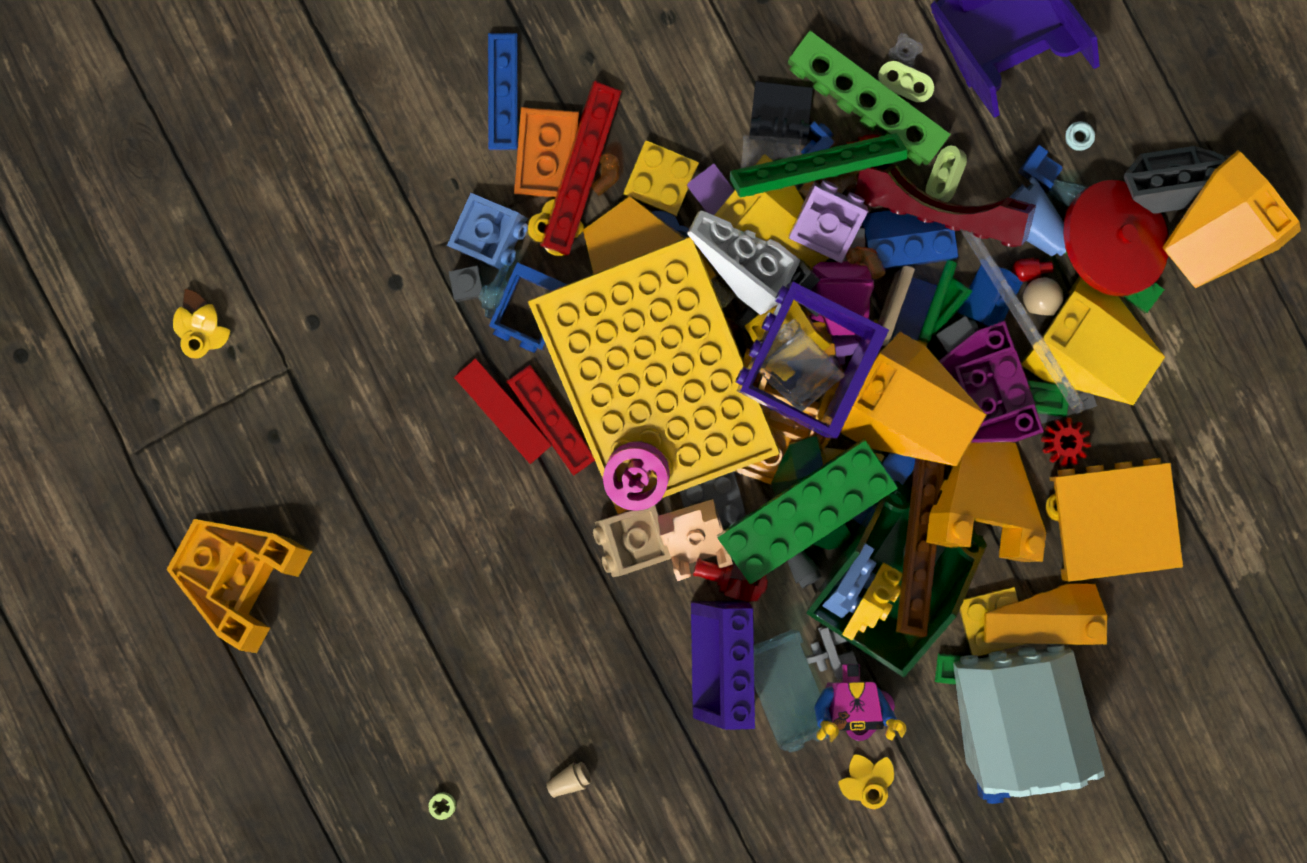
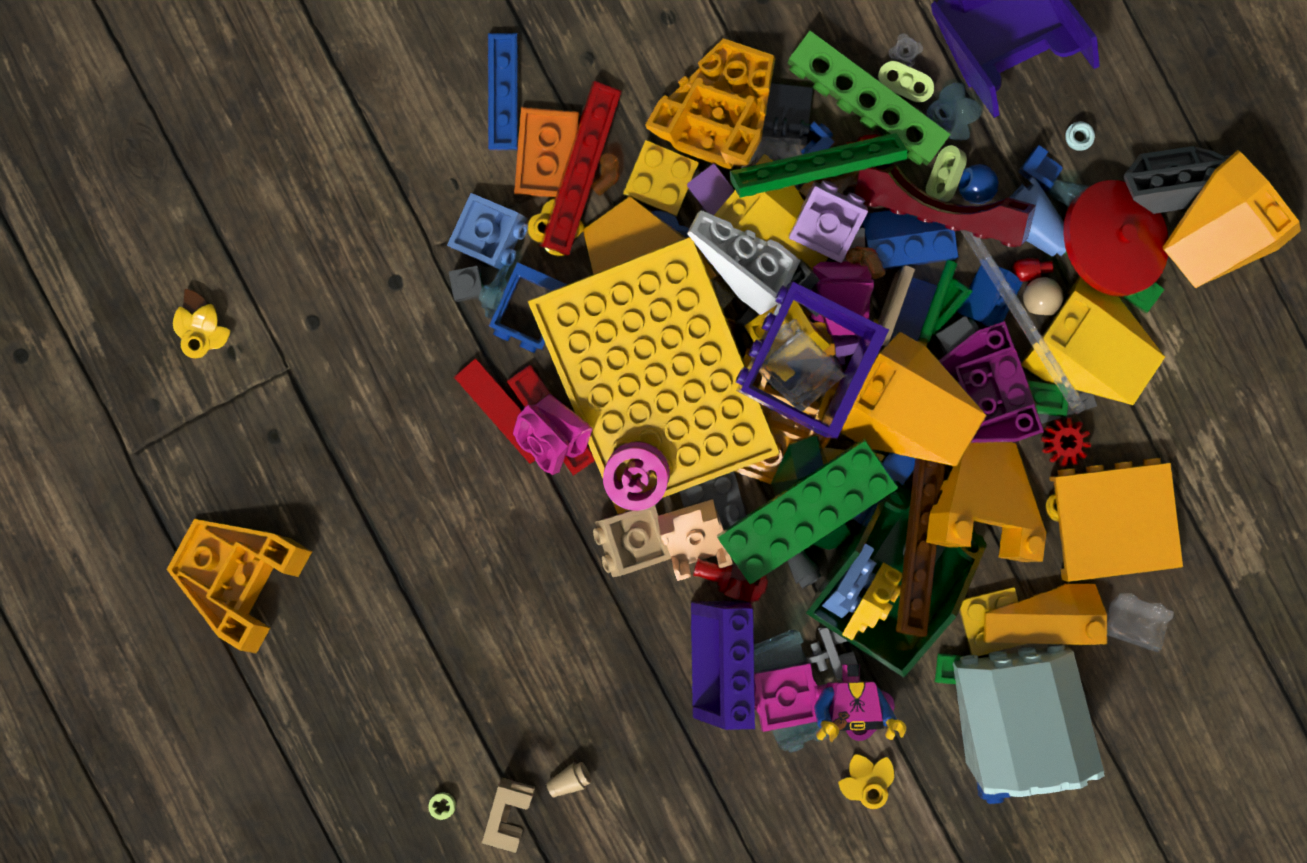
none -> tan panel [482,778,535,853]
none -> dark pink piece [513,394,593,475]
none -> light orange wedge [645,38,775,169]
none -> dark pink plate [754,663,827,732]
none -> clear light blue plate [927,83,983,141]
none -> blue piece [958,164,999,204]
none -> clear bracket [1107,593,1174,652]

